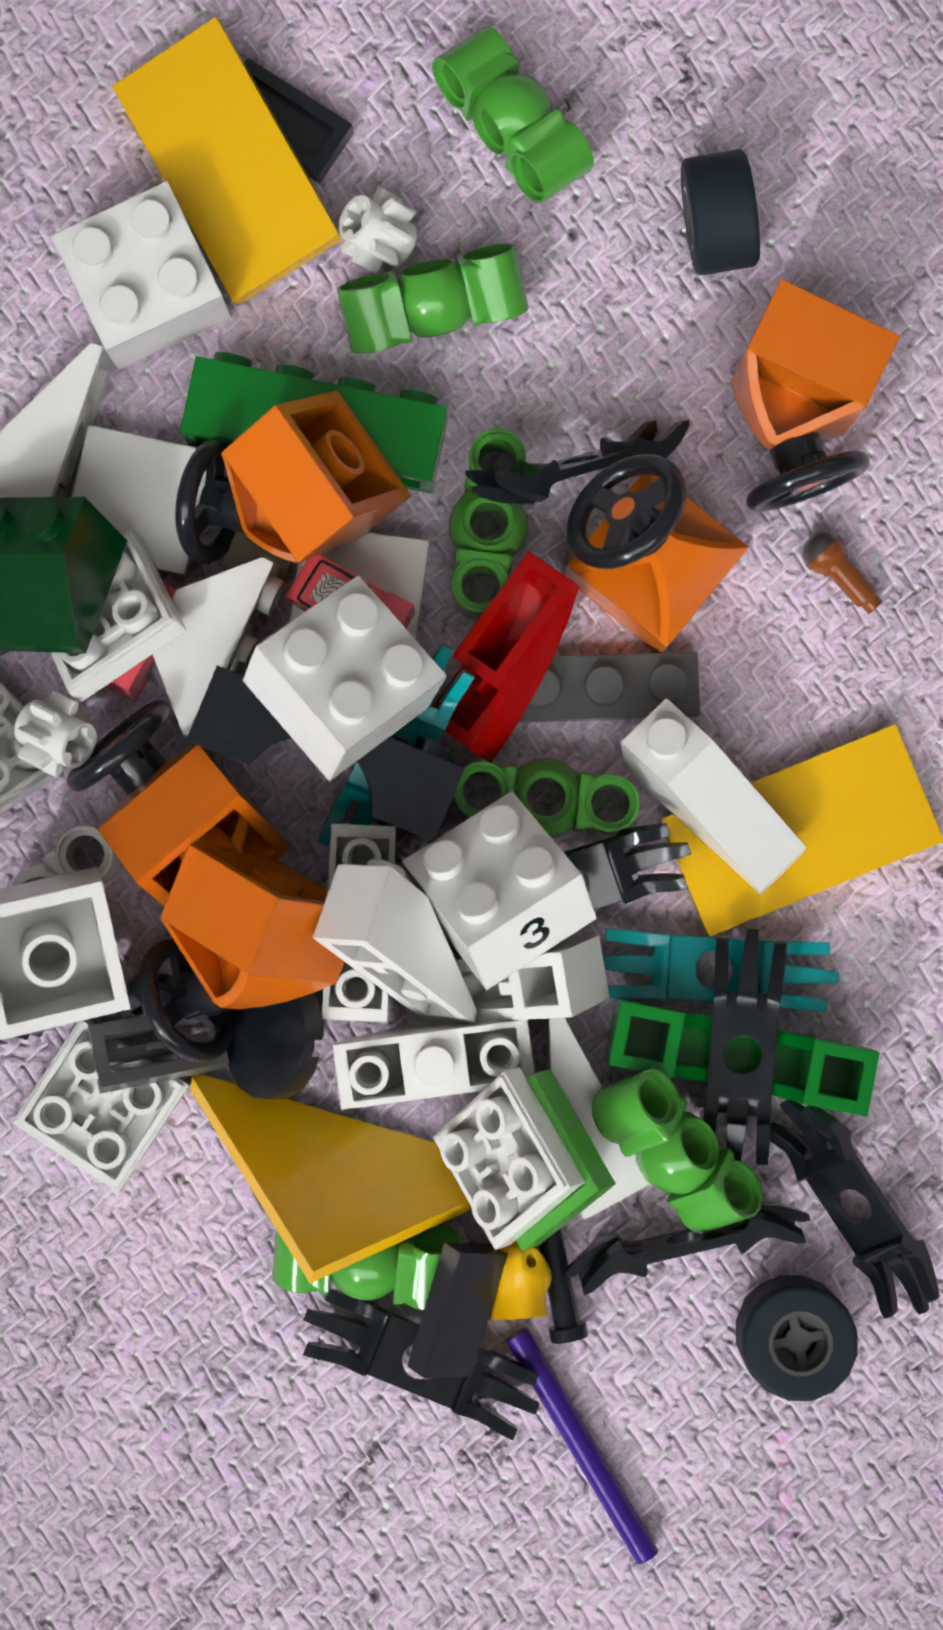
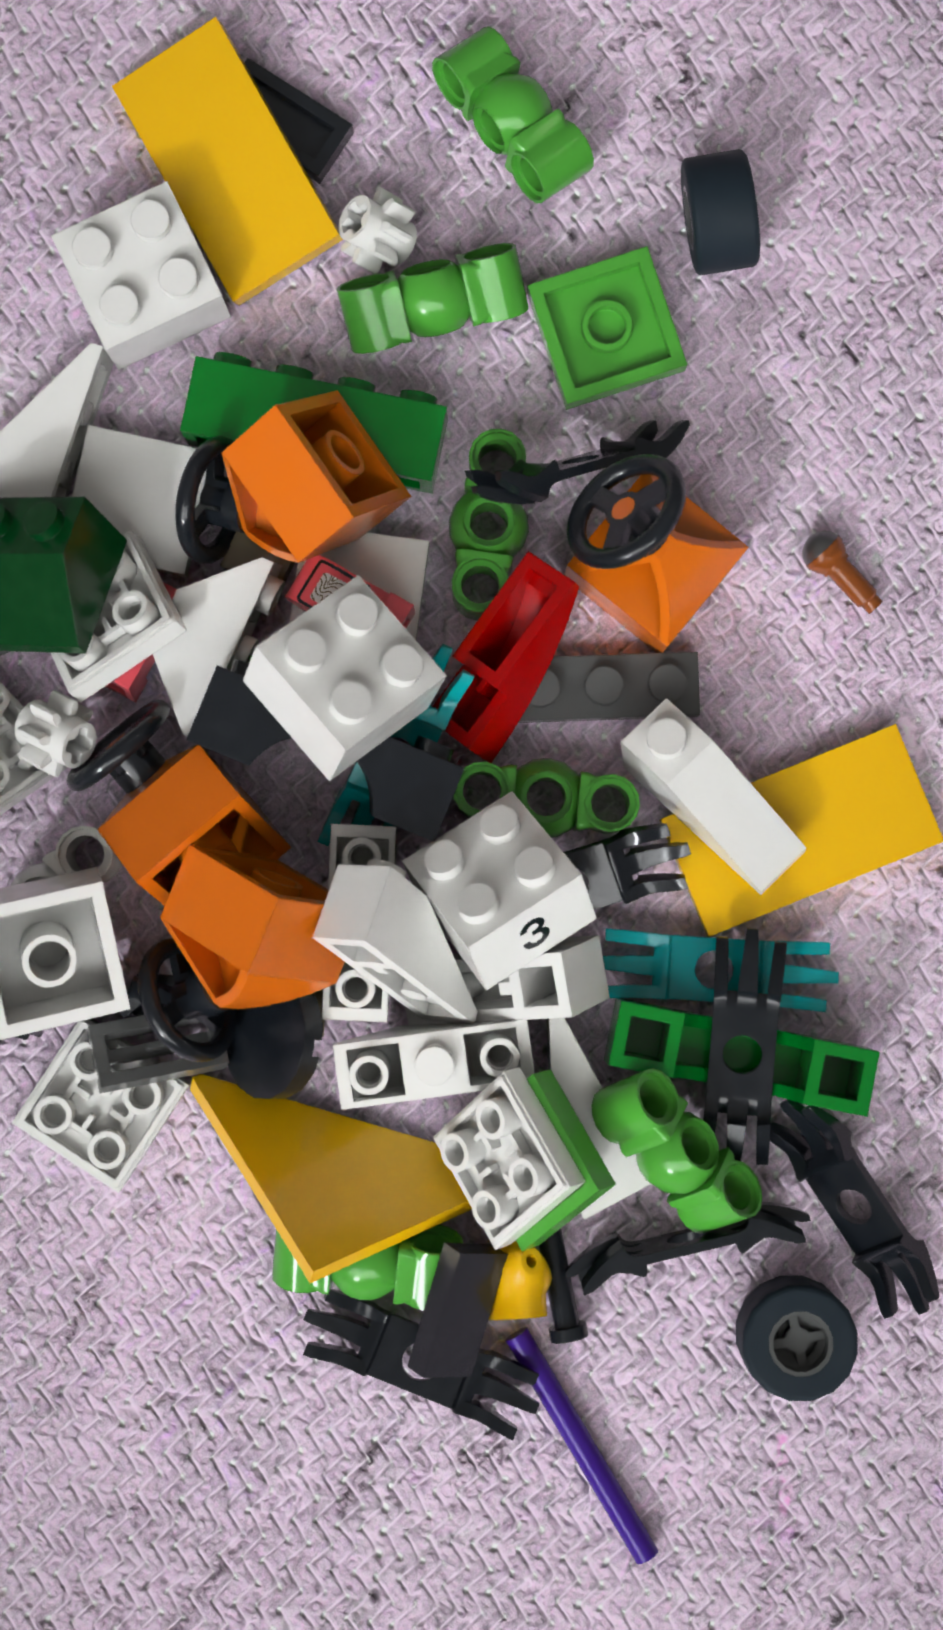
orange piece [731,279,900,512] -> none
none -> bright green plate [527,246,687,410]

